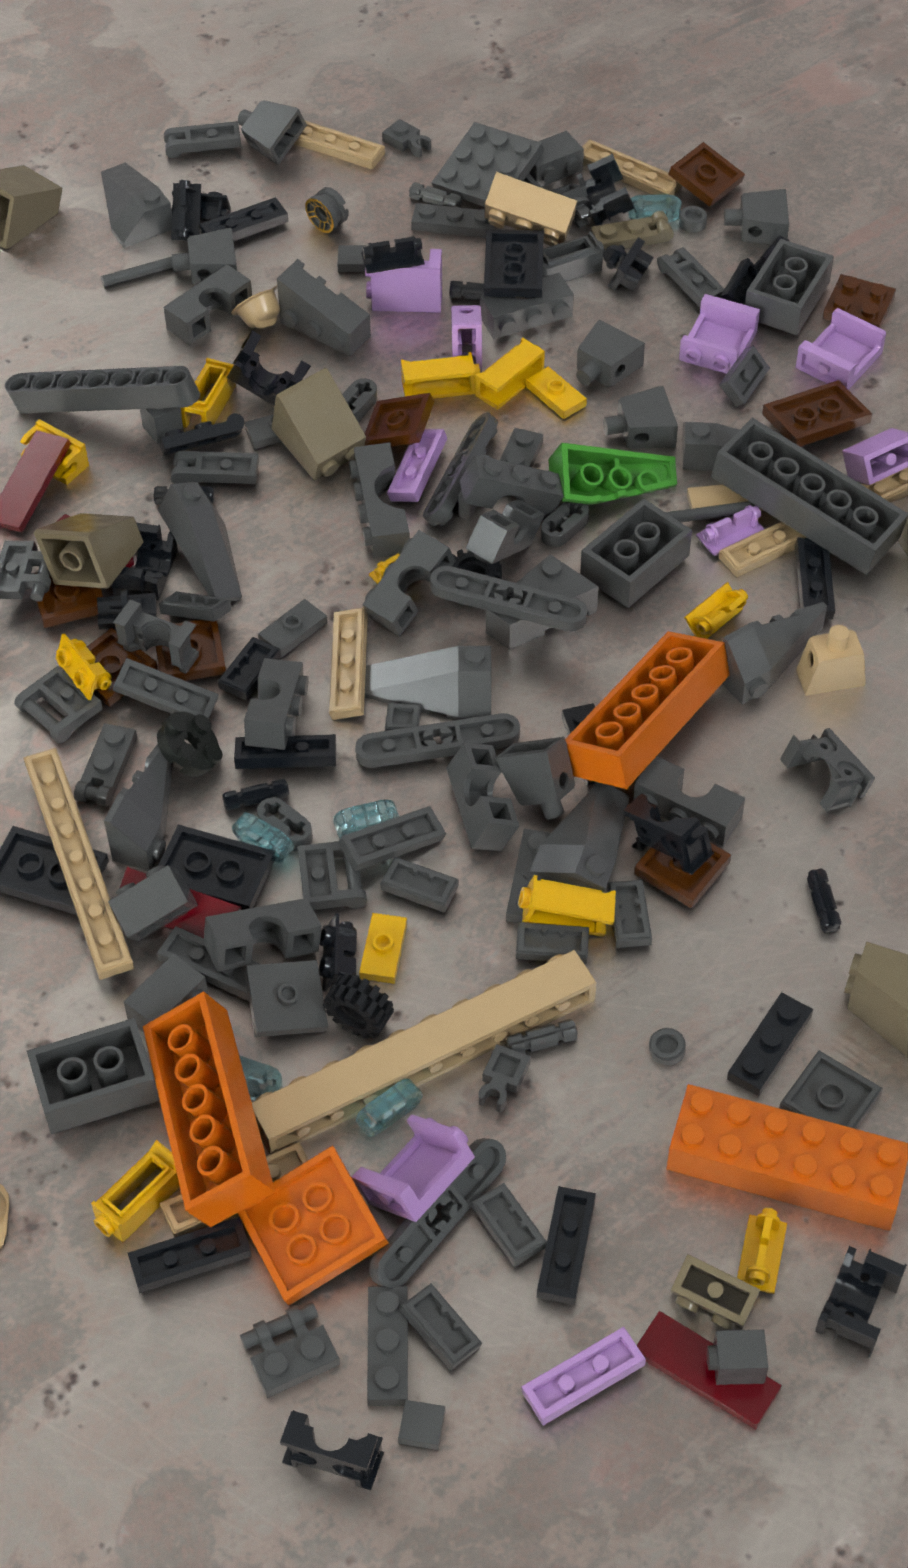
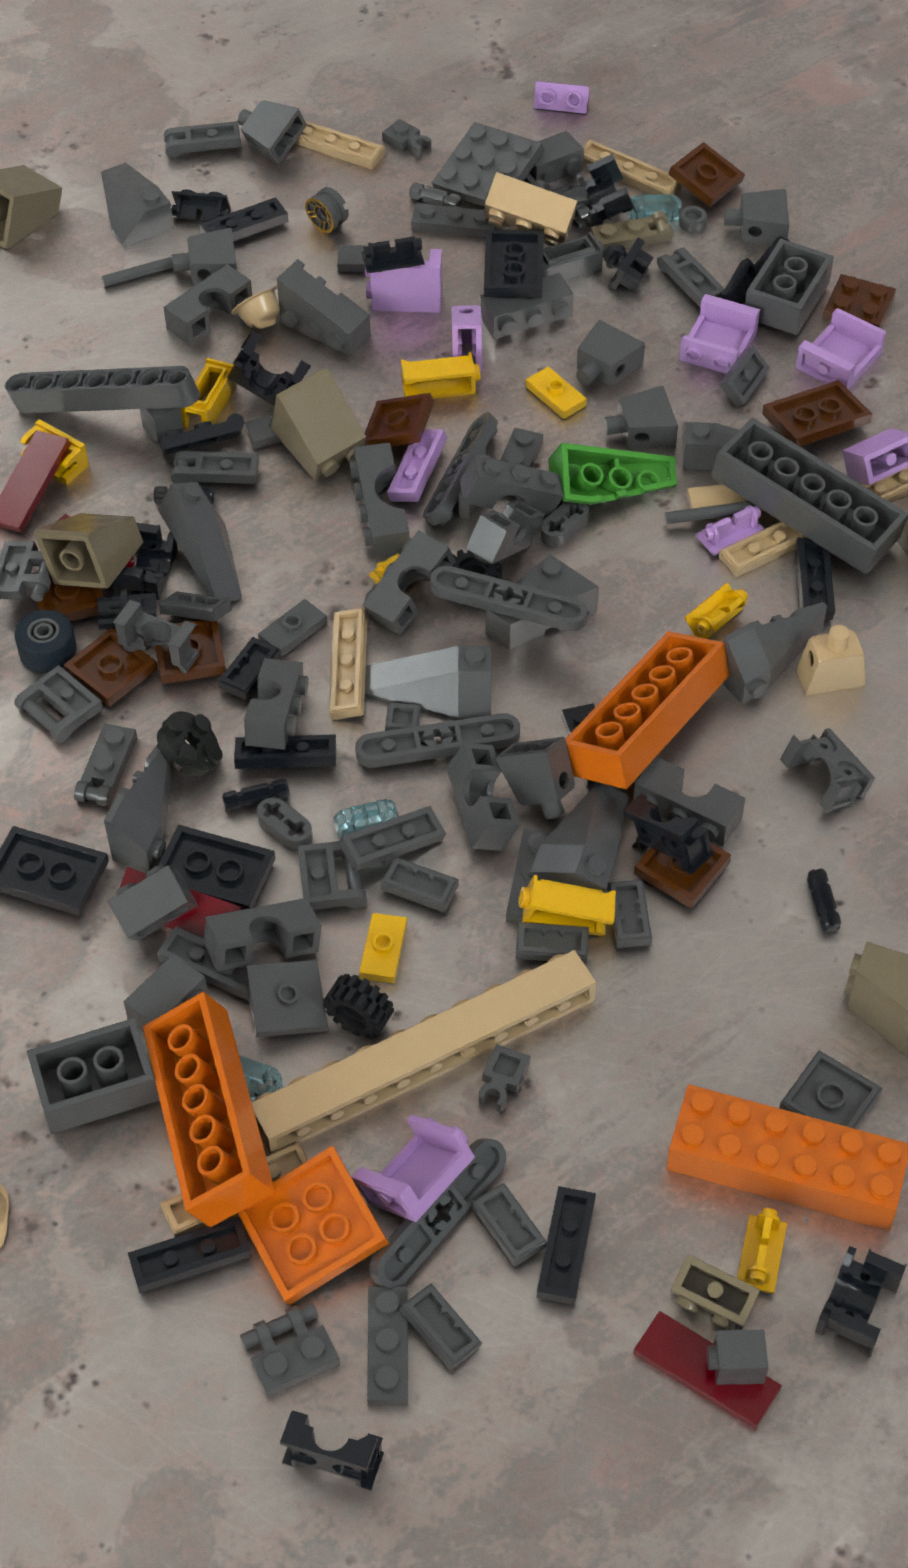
tan tile [23,748,134,980] -> none
yellow hinge [55,633,112,701] -> none
yellow window [91,1140,180,1243] -> none
dark grey plate [113,658,219,719] -> none
black hinge [171,180,201,241] -> none
clear light blue beam [232,812,294,863] -> none
black hinge [319,913,357,992] -> none
dark grey beam [342,378,377,422] -> none
clear light blue beam [356,1079,423,1137] -> none
dark grey tile [398,1400,445,1450] -> none
black axle [449,280,484,300] -> none
yellow window [475,337,545,410] -> none
dark grey axle [506,1019,578,1054] -> none
lavender plate [521,1327,646,1425] -> none
dark grey brick [580,498,692,608] -> none
dark grey tile [649,1028,686,1065] -> none
black plate [727,992,813,1097] -> none
none -> black wheel [14,610,76,672]
none -> lavender hinge [534,81,590,114]

